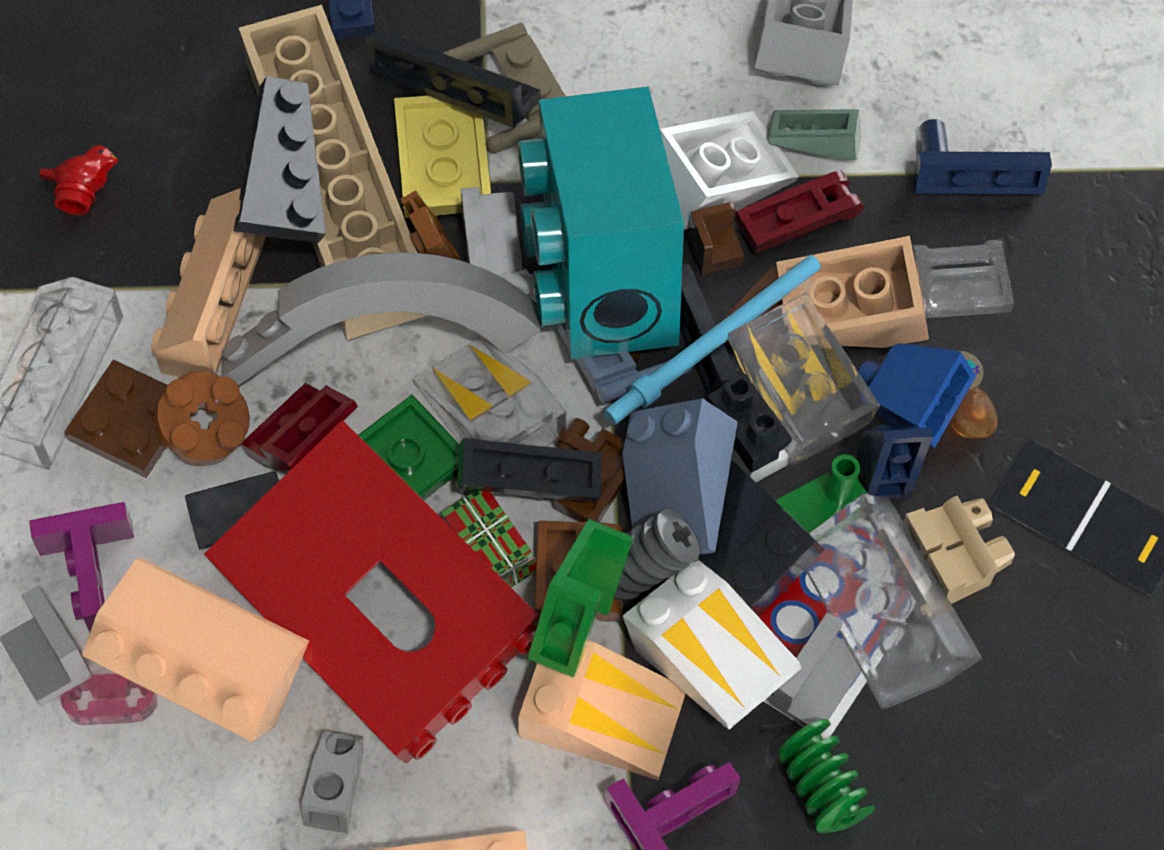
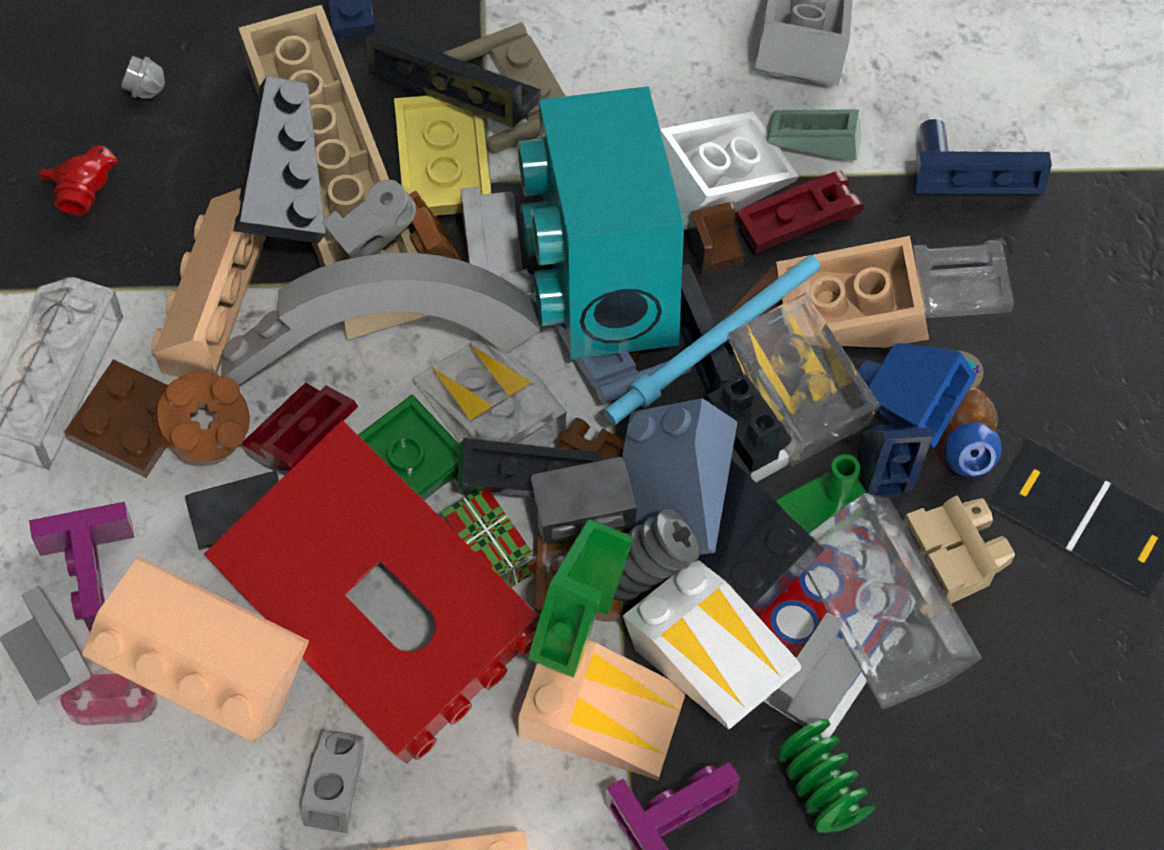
none -> light grey plate [121,56,165,98]
none -> light grey leg [322,179,416,258]
none -> flat silver panel [531,457,637,546]
none -> blue plate [944,422,1002,477]

